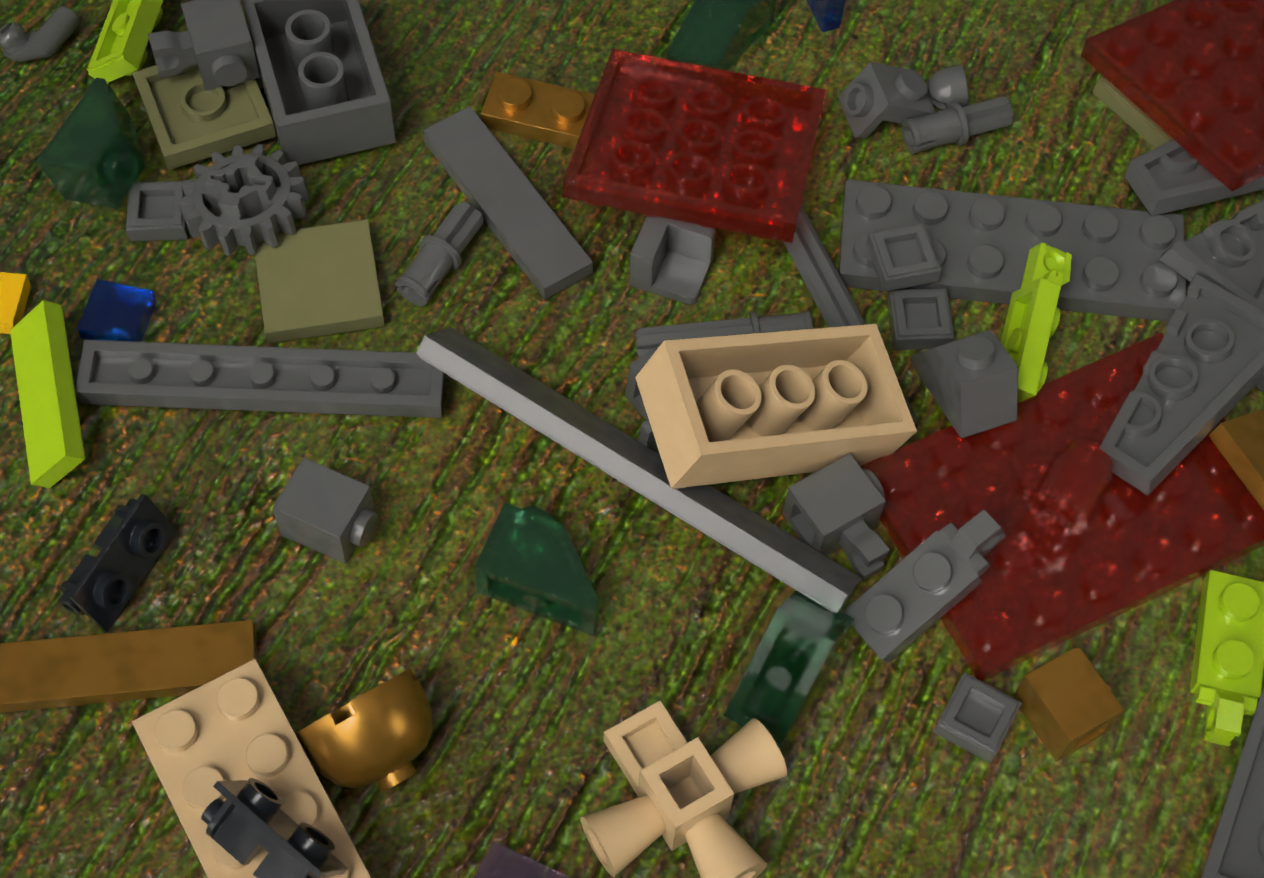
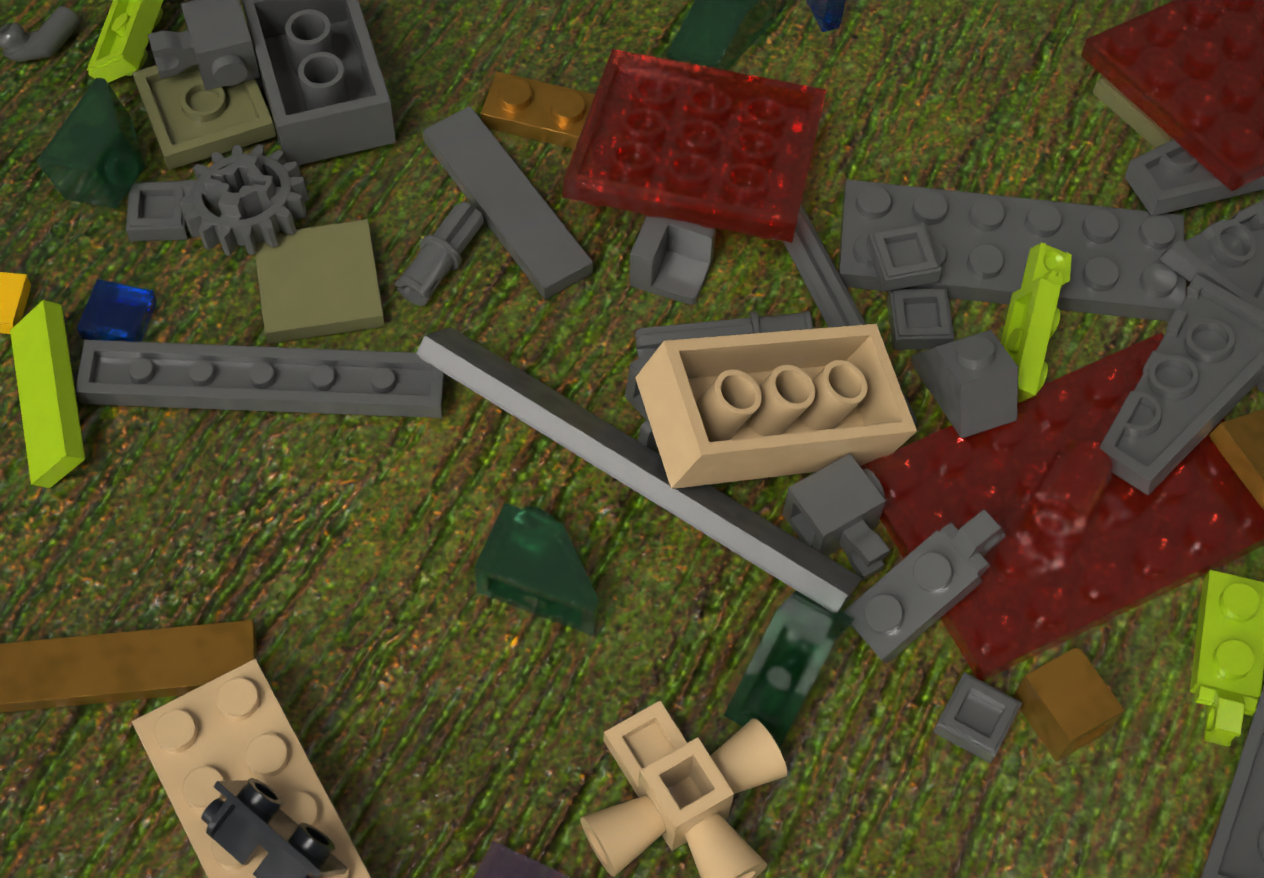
black hinge [57,494,178,632] -> none
dark grey brick [272,457,378,564] -> none
pearl gold cylinder [295,668,433,793] -> none
dark grey bracket [839,62,936,139] -> none
dark grey axle [902,96,1014,154] -> none
dark grey hinge [927,64,969,110] -> none

